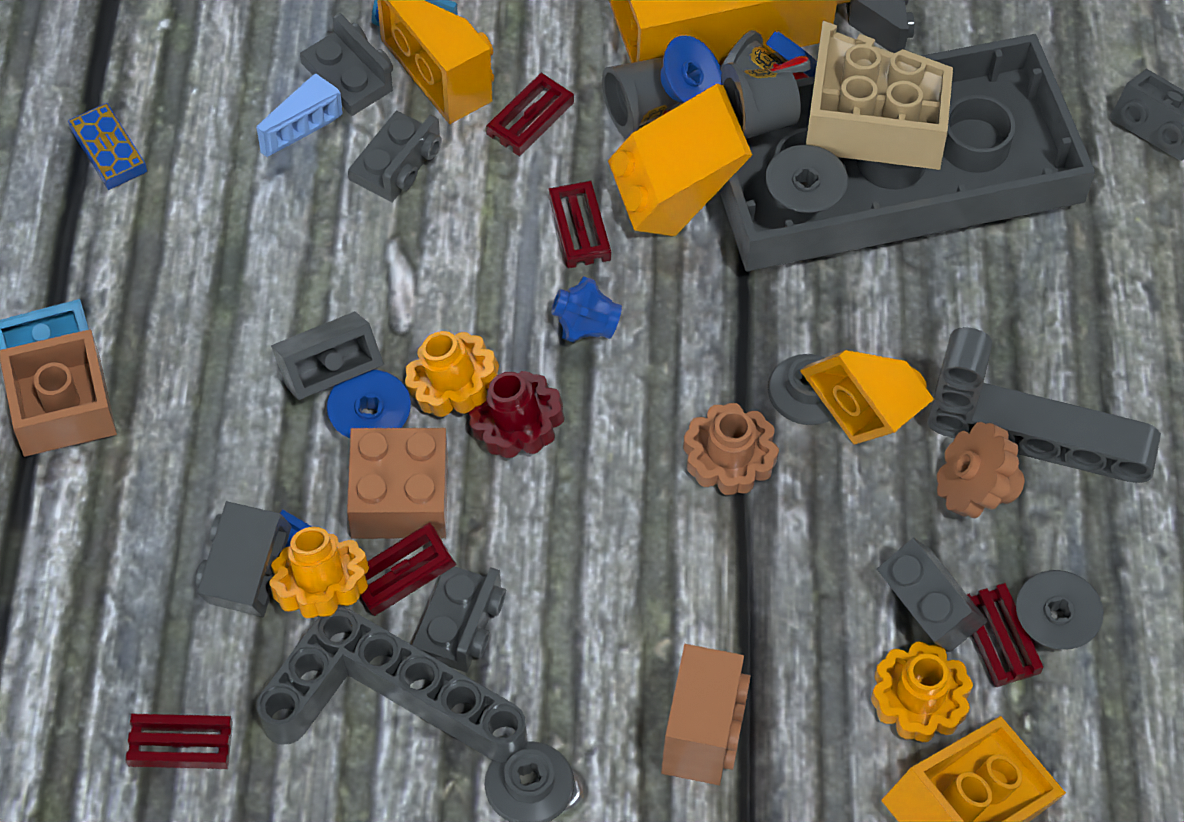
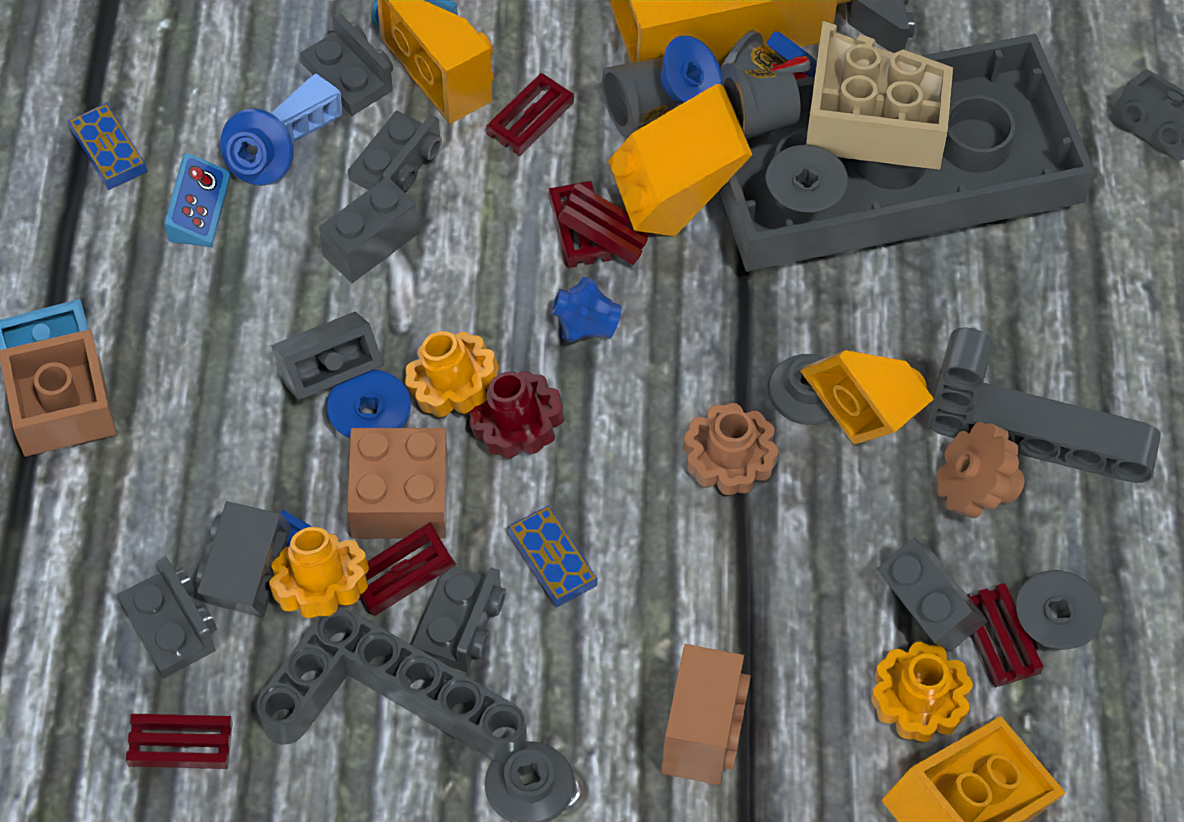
none -> dark grey bracket [117,556,217,679]
none -> slope [165,153,231,247]
none -> blue piece [220,108,293,186]
none -> dark grey brick [319,176,419,283]
none -> blue tile [508,505,598,608]
none -> dark red tile [557,183,651,265]

